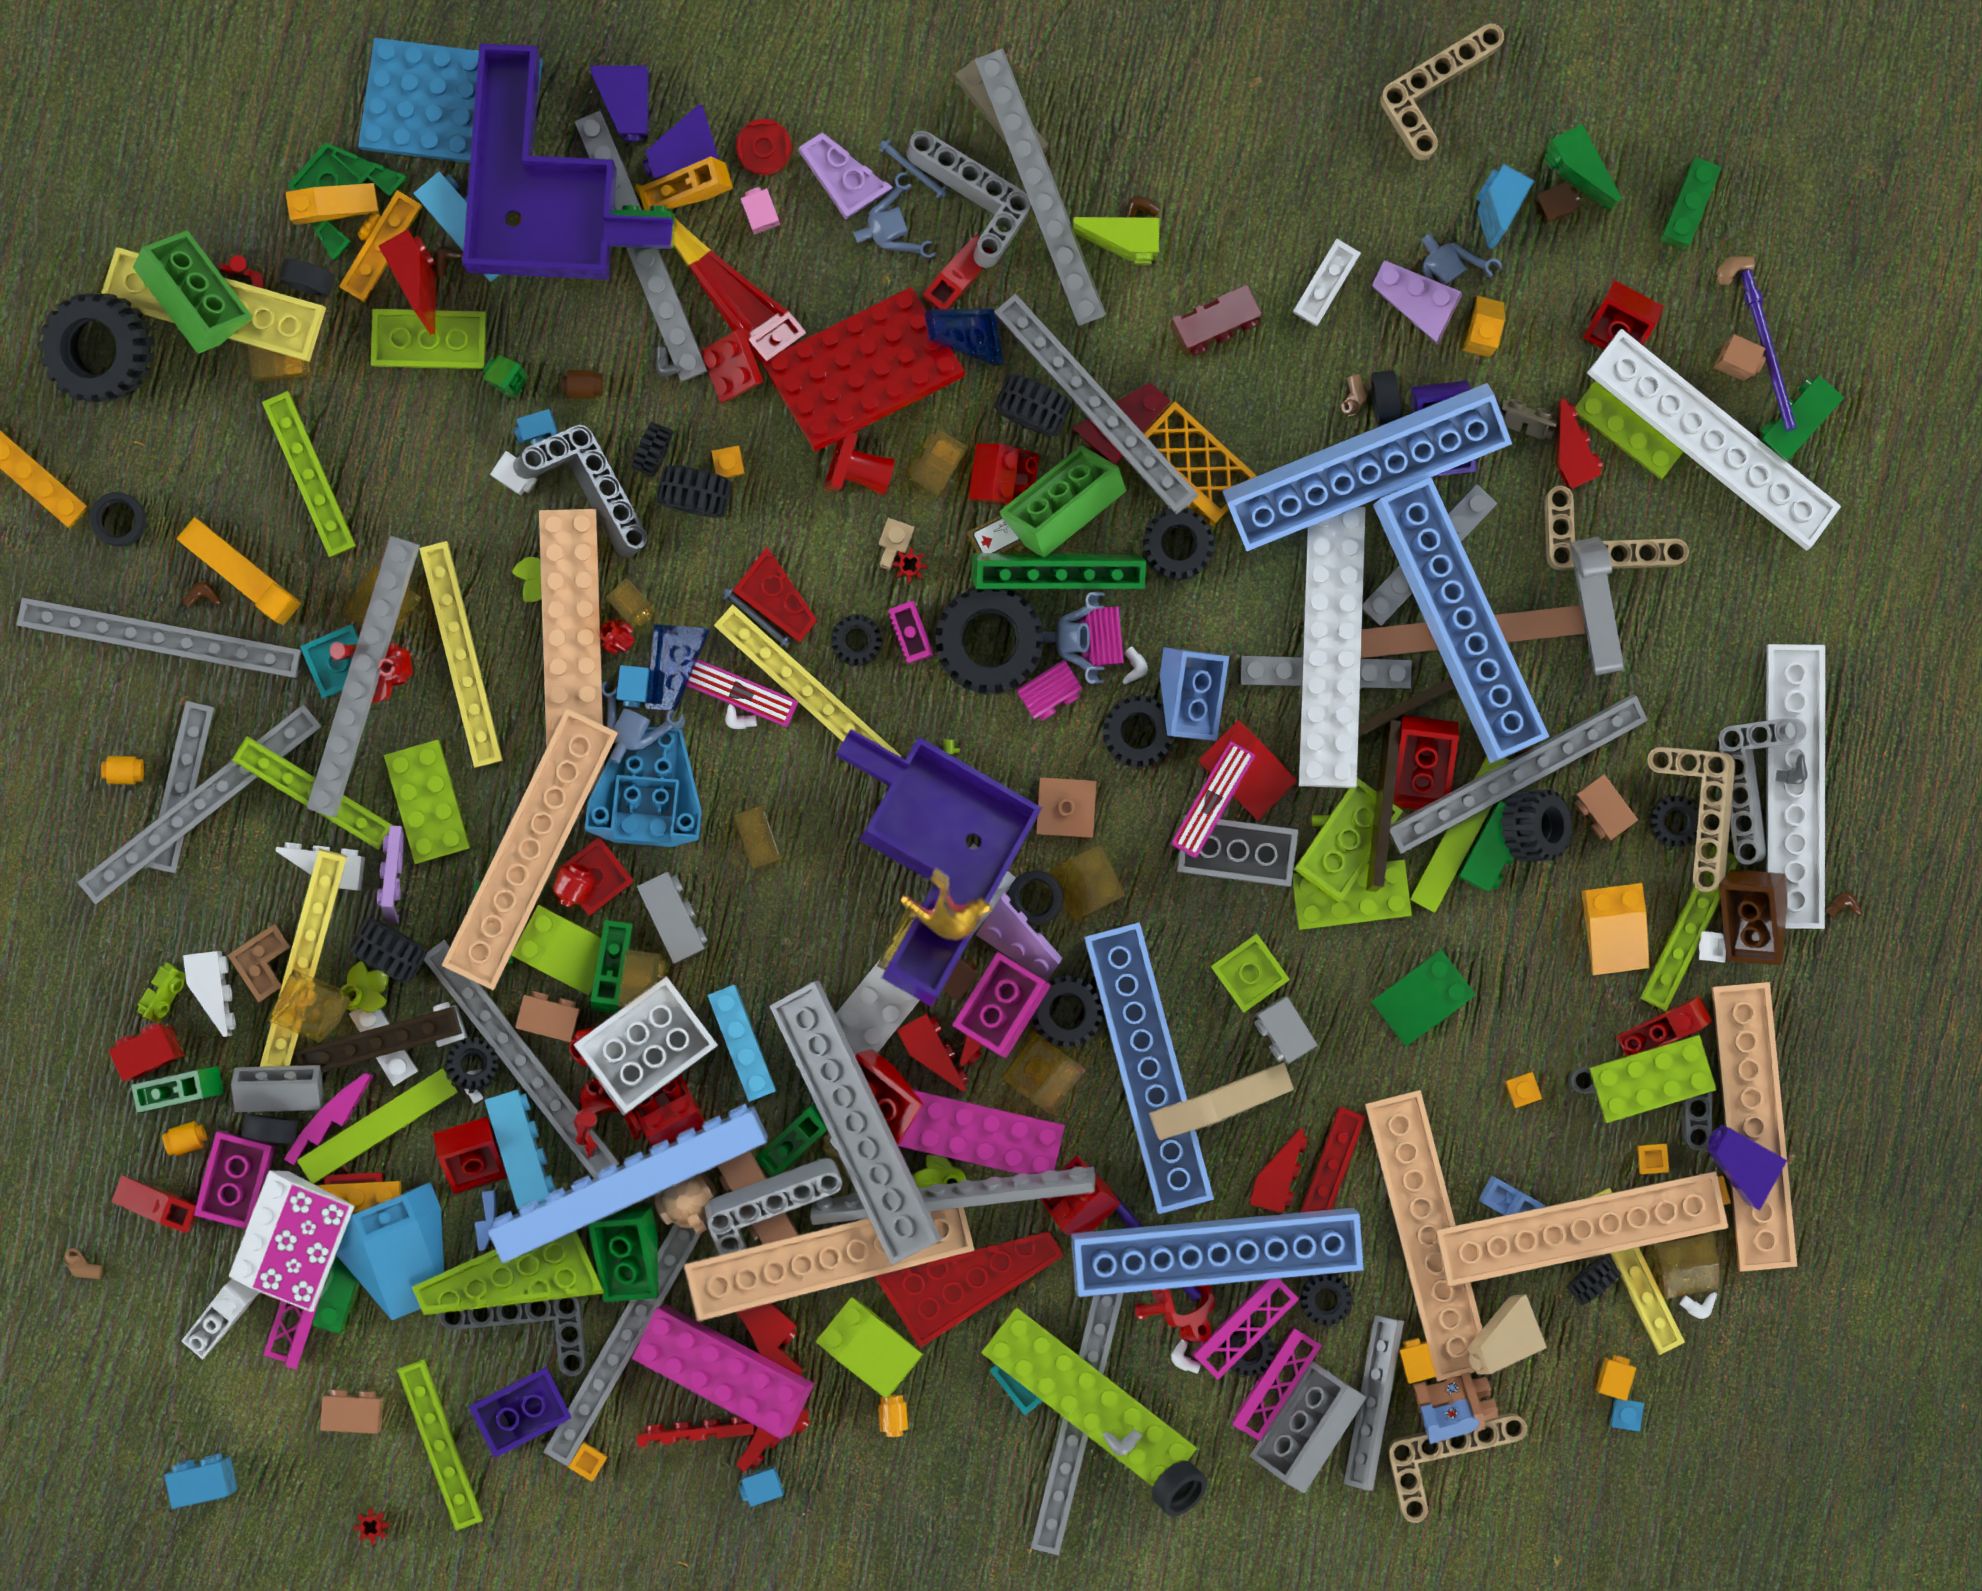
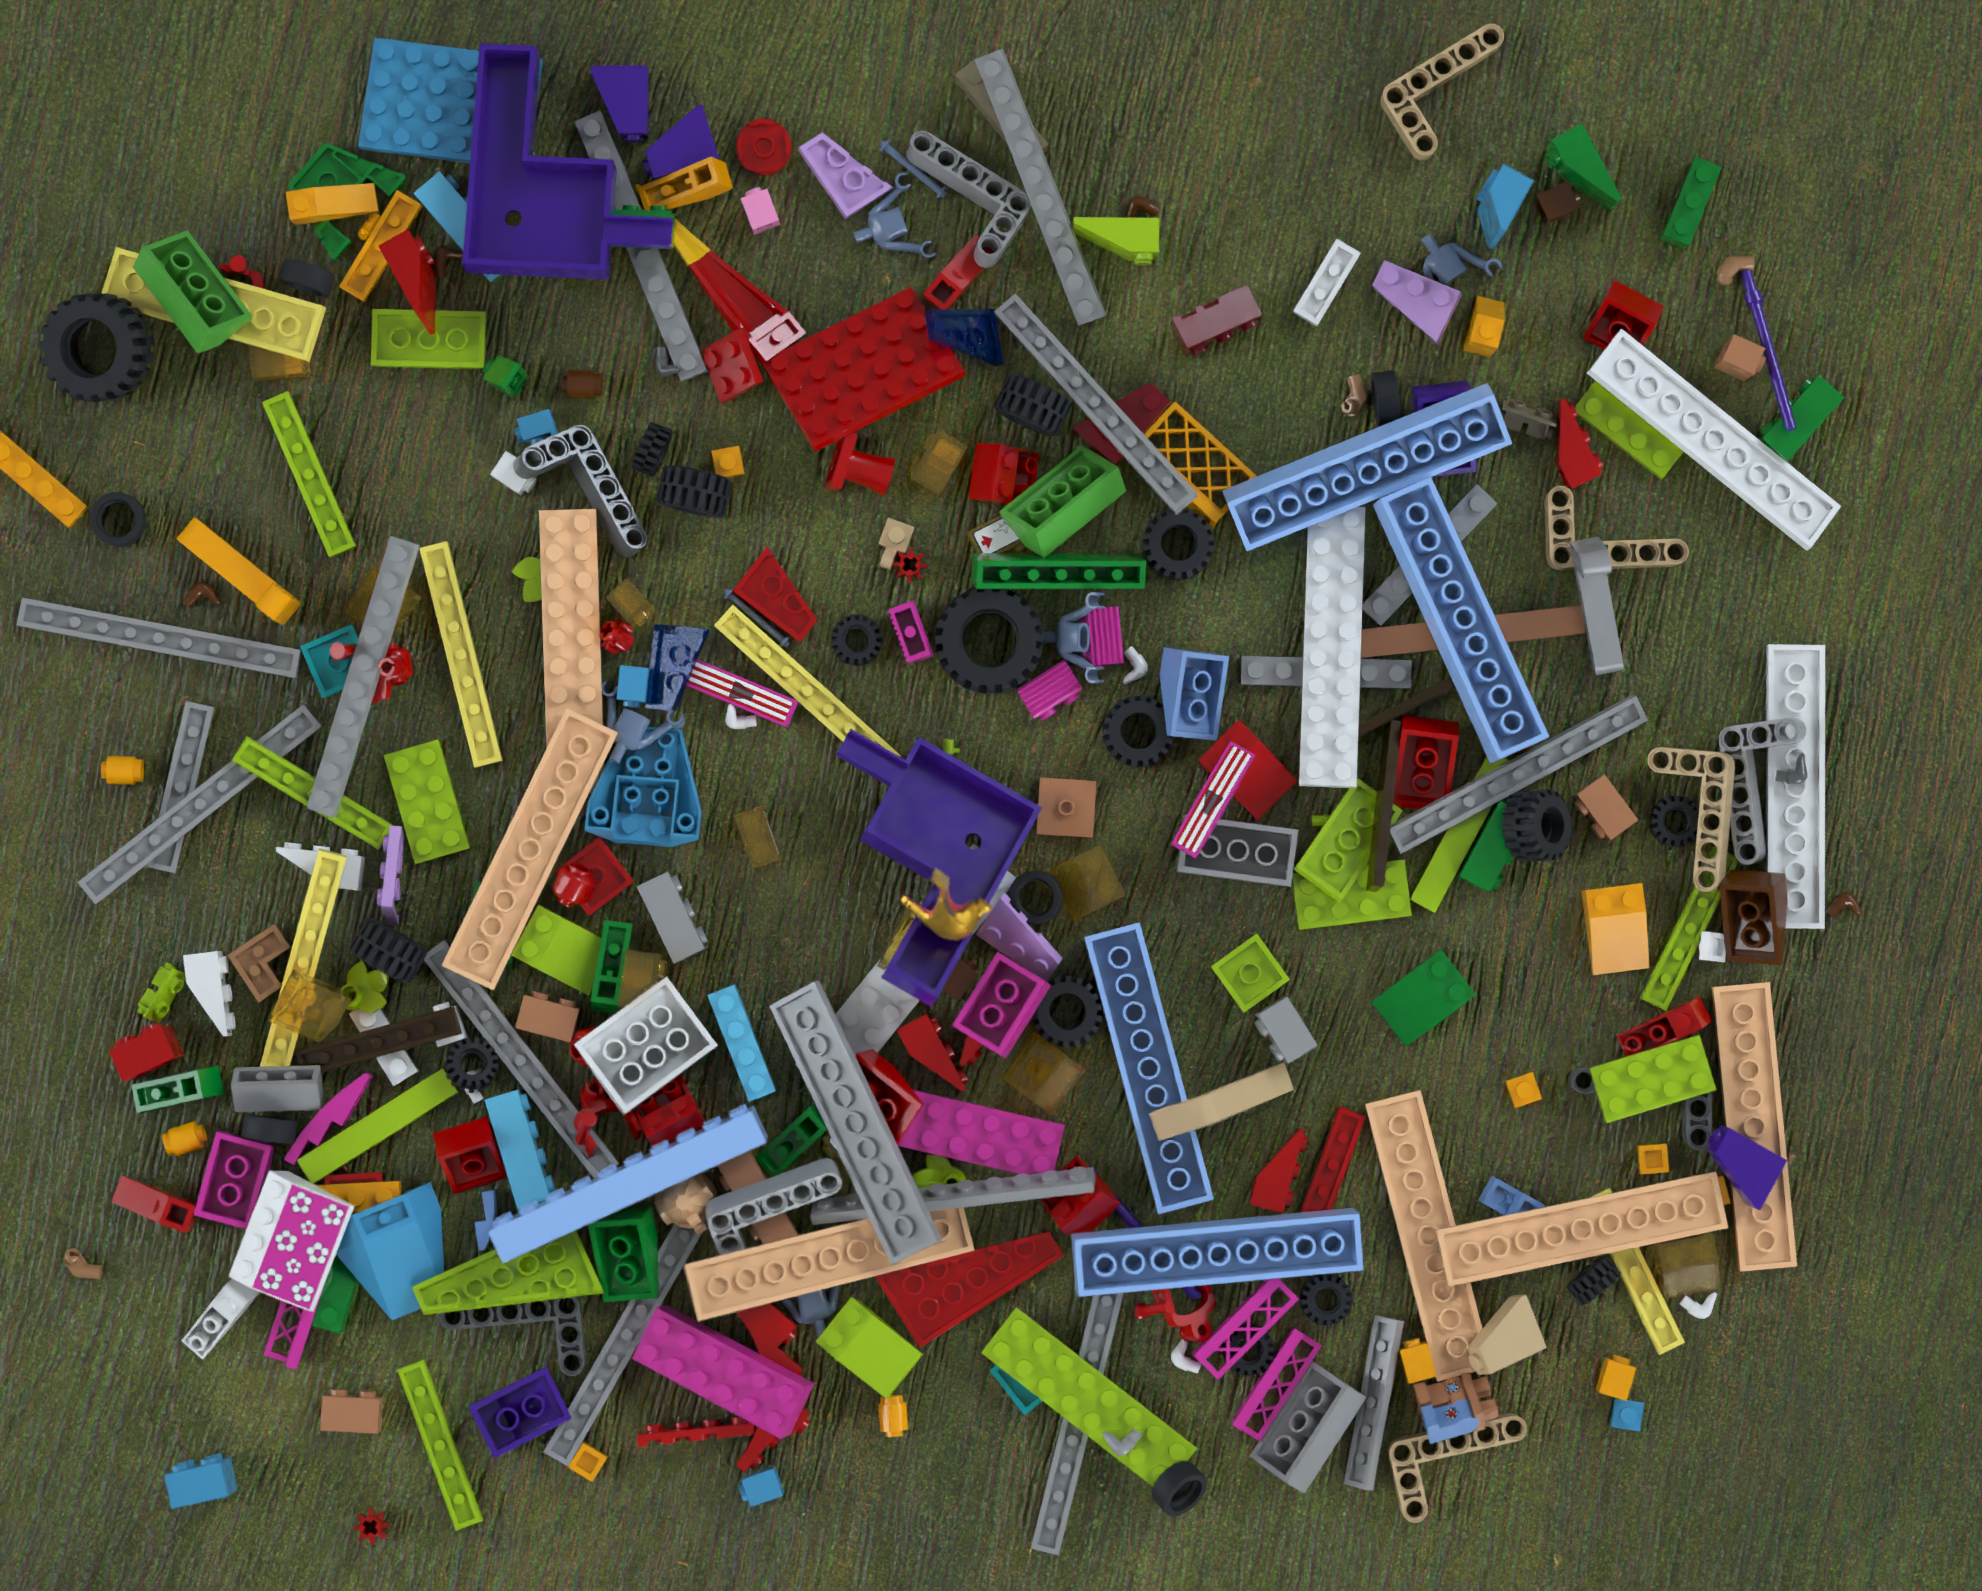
none -> sand blue piece [780,1285,840,1339]

